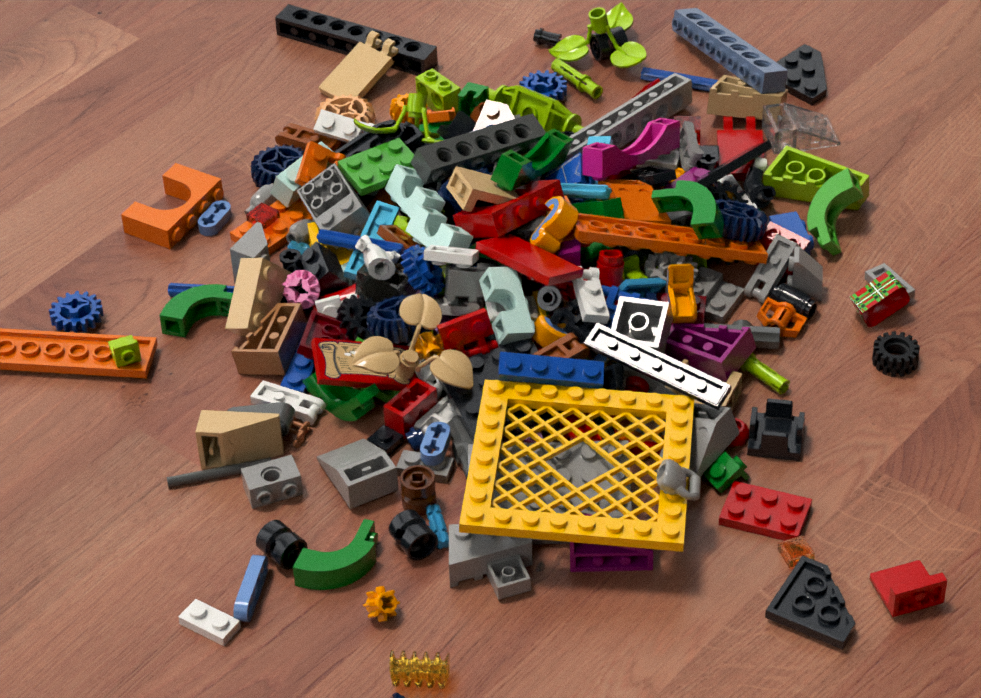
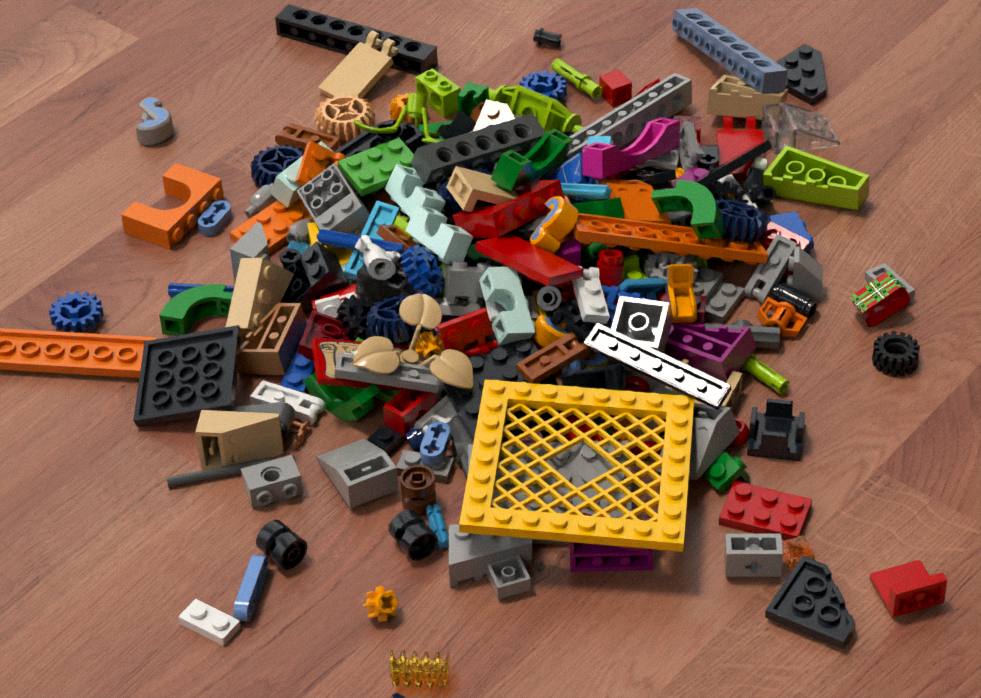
lime bracket [108,335,142,368] -> none
clear red tile [246,203,280,229] -> none
bright pink gear [282,270,320,309] -> none
green arch [293,519,378,590] -> none
white plate [313,109,376,143] -> none
white plate [424,245,479,268] -> none
orange piece [426,107,456,124] -> none
blue plate [498,351,604,389] -> none
lime plant [548,2,647,68] -> none
black wheel [589,26,628,61] -> none
blue axle [641,67,718,92] -> none
light grey piece [656,459,701,501] -> none
bright green arch [807,168,864,256] -> none
none -> black plate [133,325,242,427]
none -> light grey animal [136,97,174,145]
none -> light grey plate [334,353,439,393]
none -> red panel [599,70,632,107]
none -> light grey brick [724,534,783,577]

